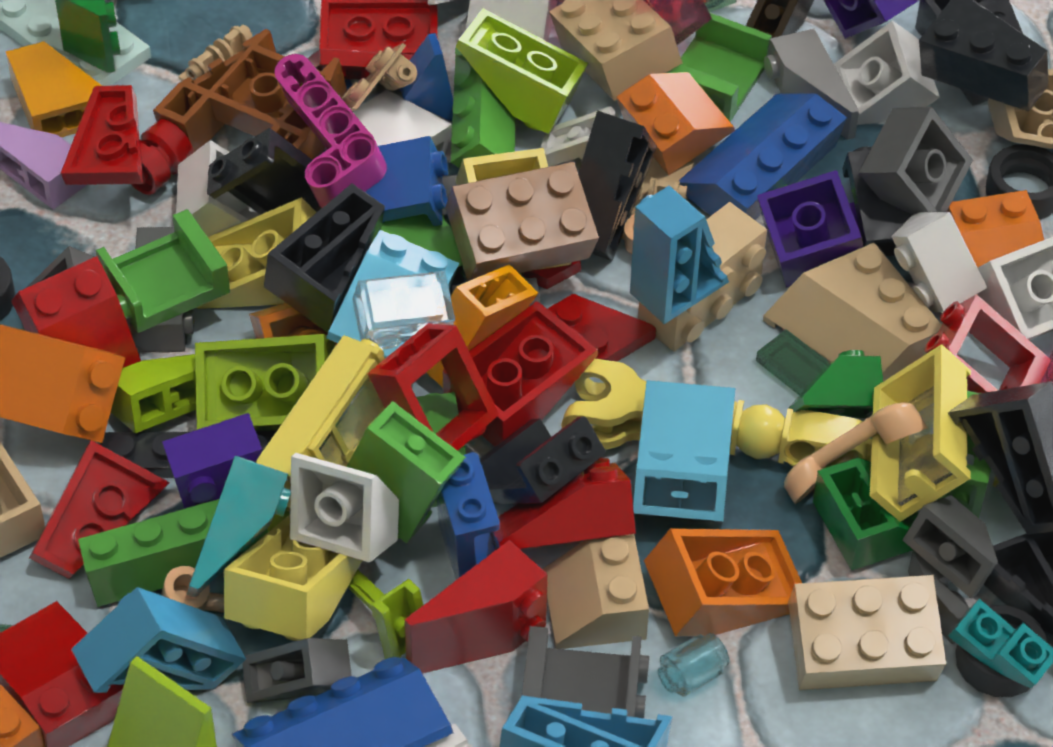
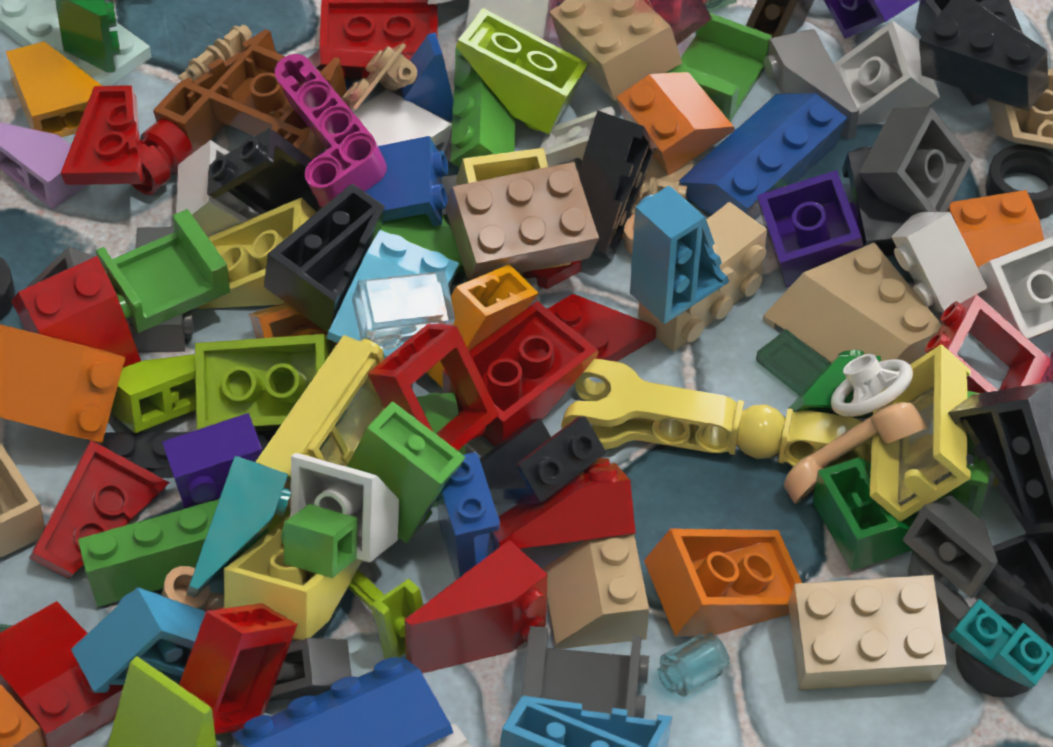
medium azure slope [633,380,736,521] -> none
none -> red window [179,603,298,735]
none -> bright green brick [281,504,357,578]
none -> white piece [831,354,913,417]

